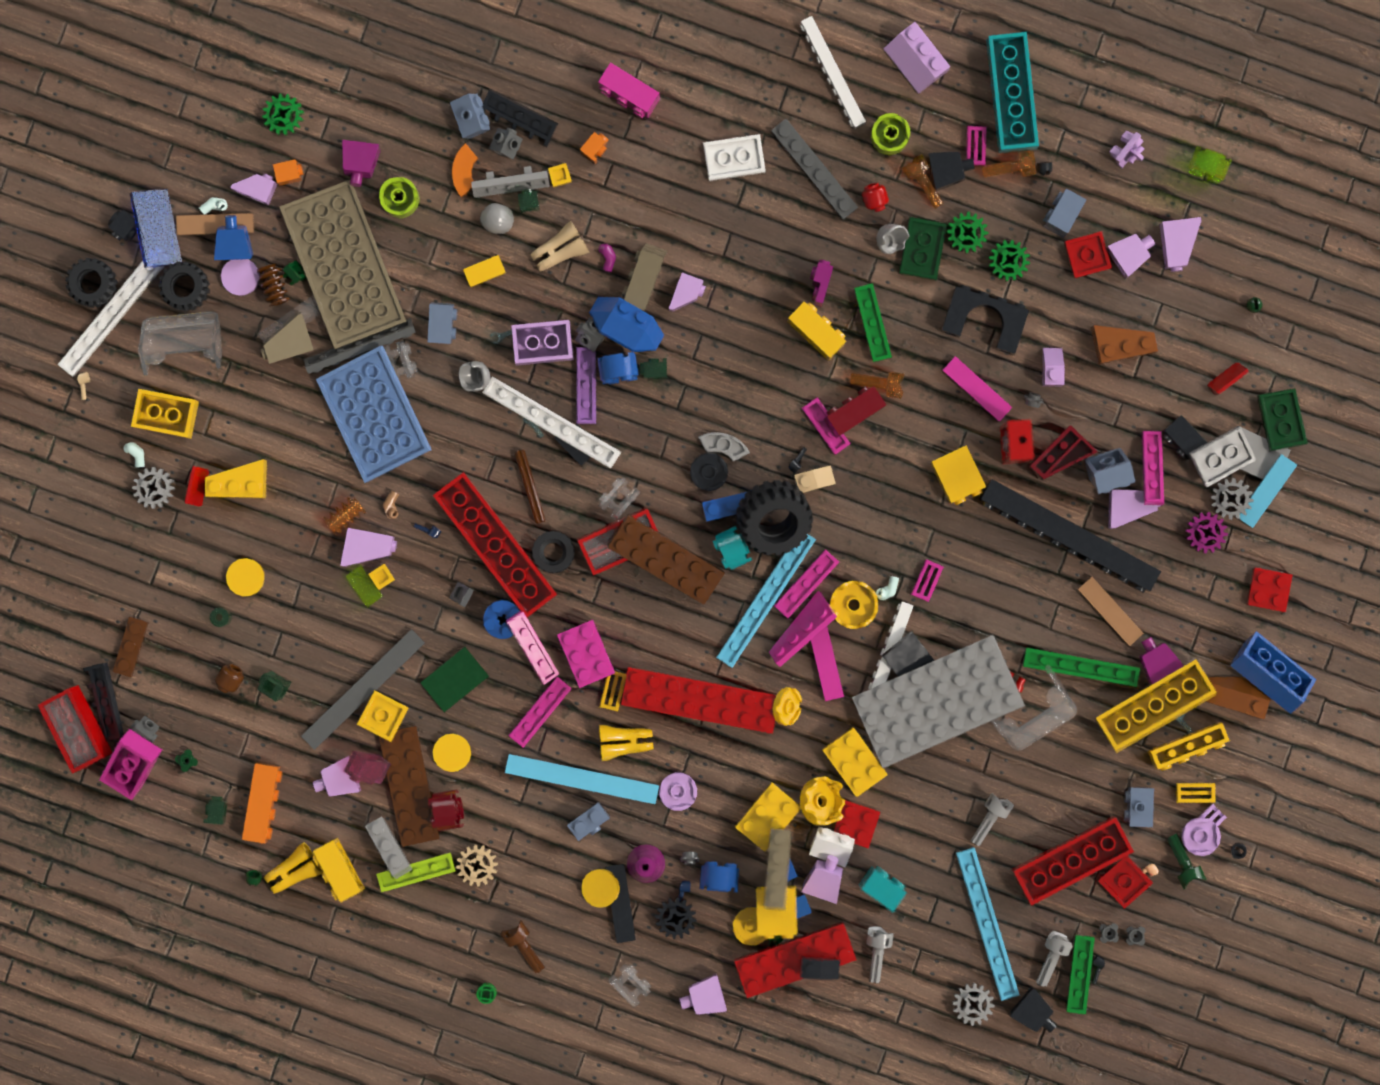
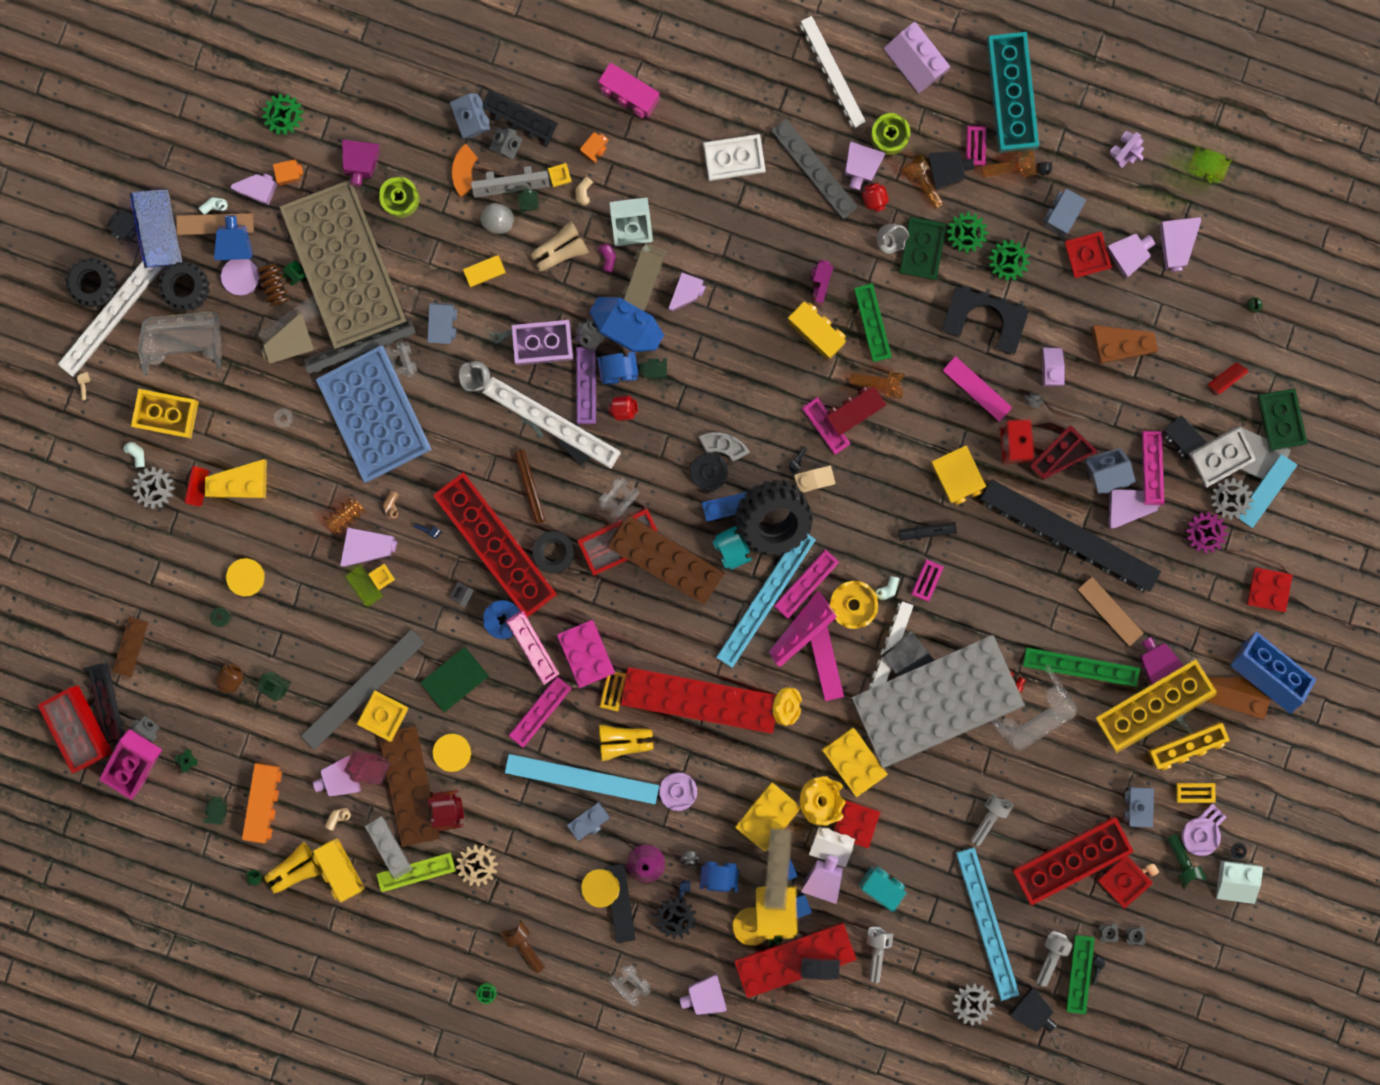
none -> clear plate [274,409,293,428]
none -> tan arm [325,808,351,831]
none -> tan arm [575,176,593,206]
none -> red head [609,395,638,421]
none -> light aqua slope [610,197,653,246]
none -> lavender torso [845,142,885,191]
none -> black pin [898,522,957,541]
none -> light aqua slope [1216,860,1263,904]

